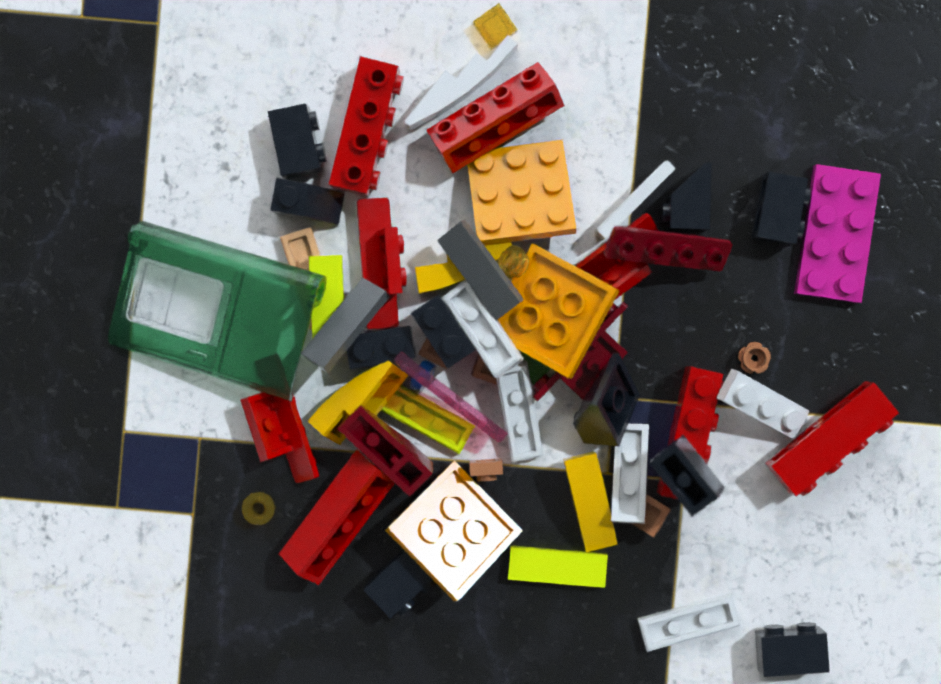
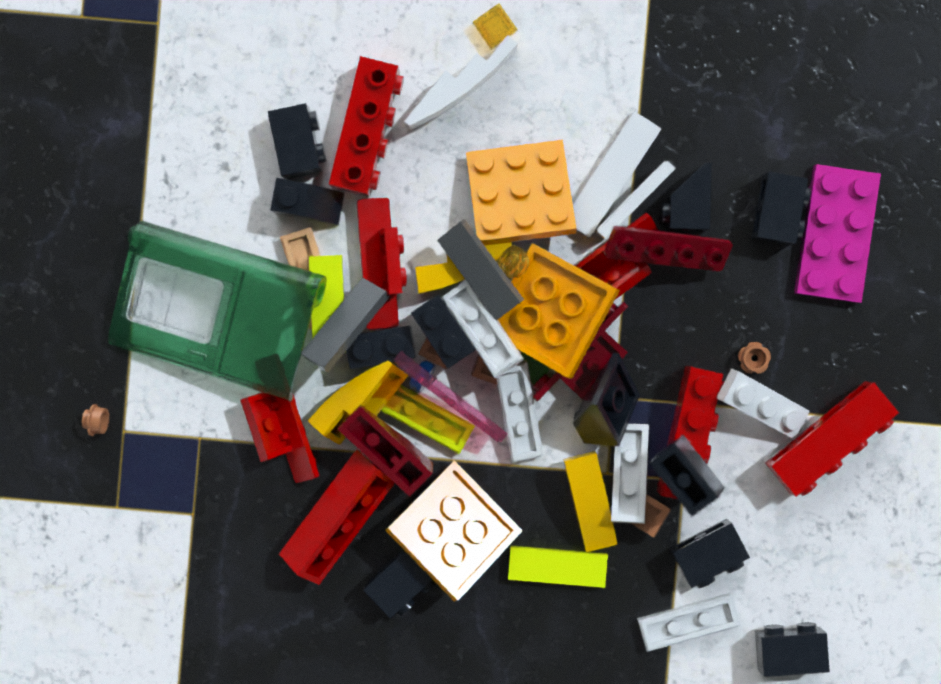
clear yellow plate [242,492,275,525] -> none
red brick [426,62,565,174] -> none
nougat plate [469,458,503,481] -> none
none -> nougat plate [82,404,109,436]
none -> white tile [573,111,661,238]
none -> black brick [669,519,750,588]

